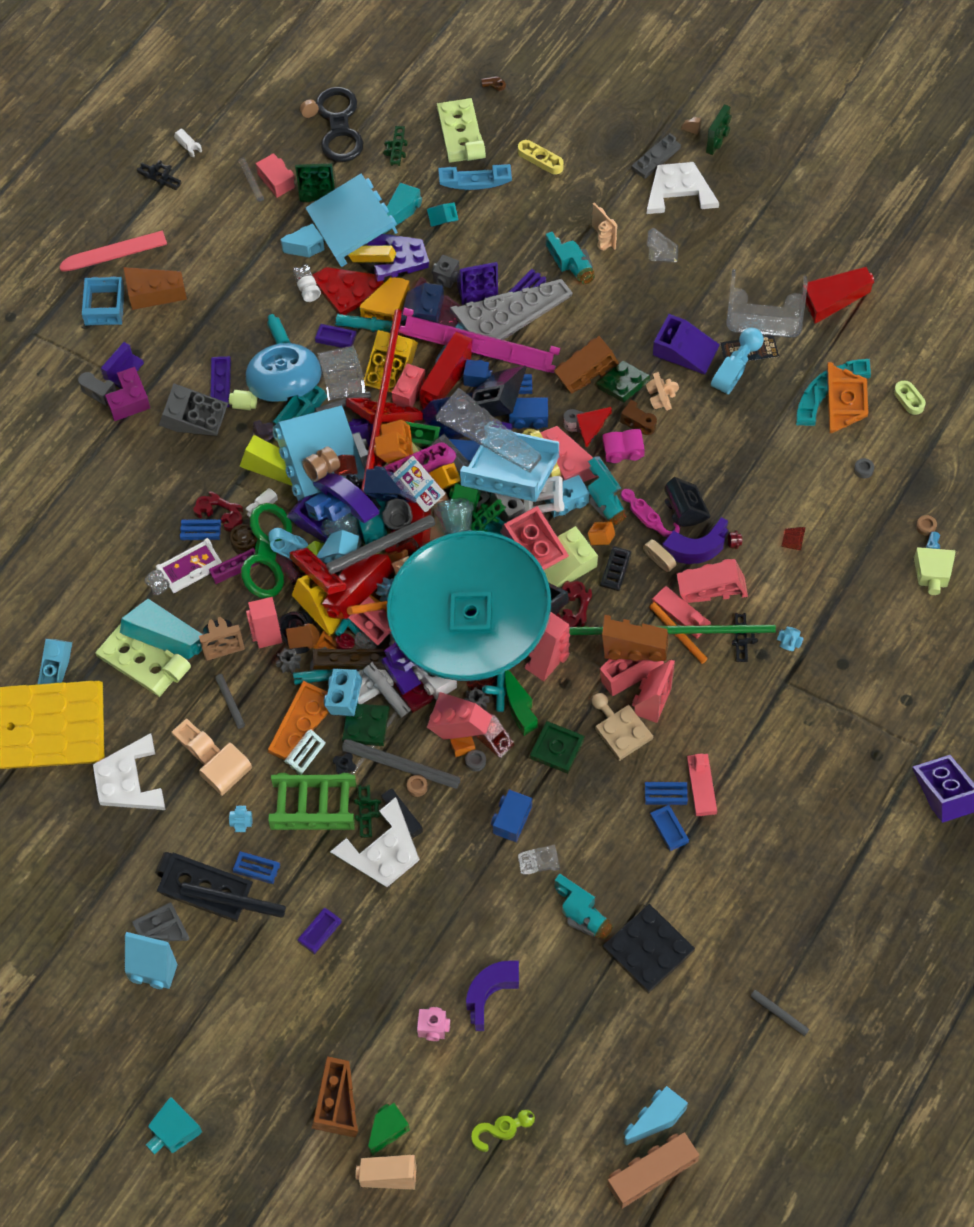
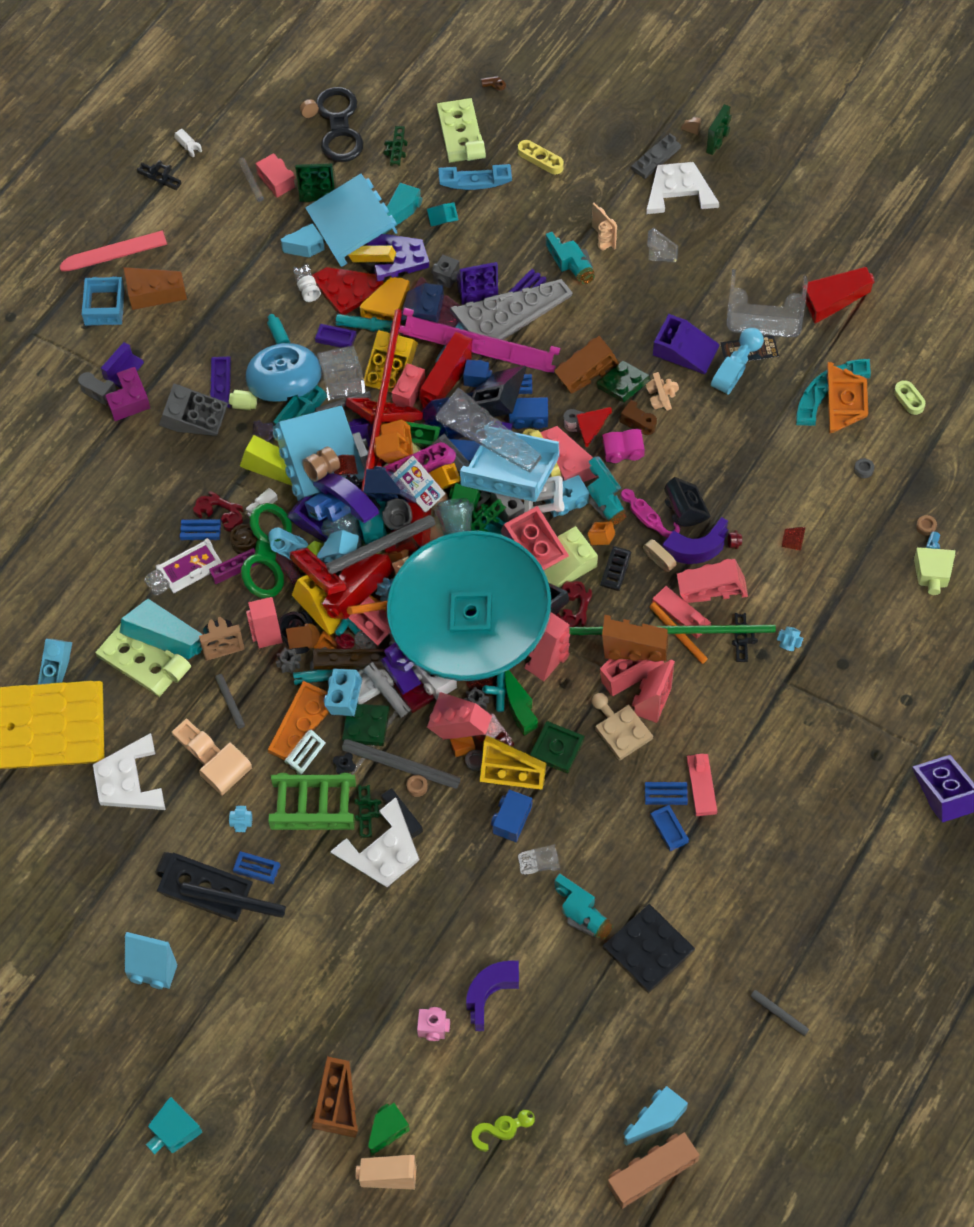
dark grey wing [132,902,190,942] -> none
dark purple tile [297,907,342,955] -> none
none -> yellow wedge [480,735,546,790]

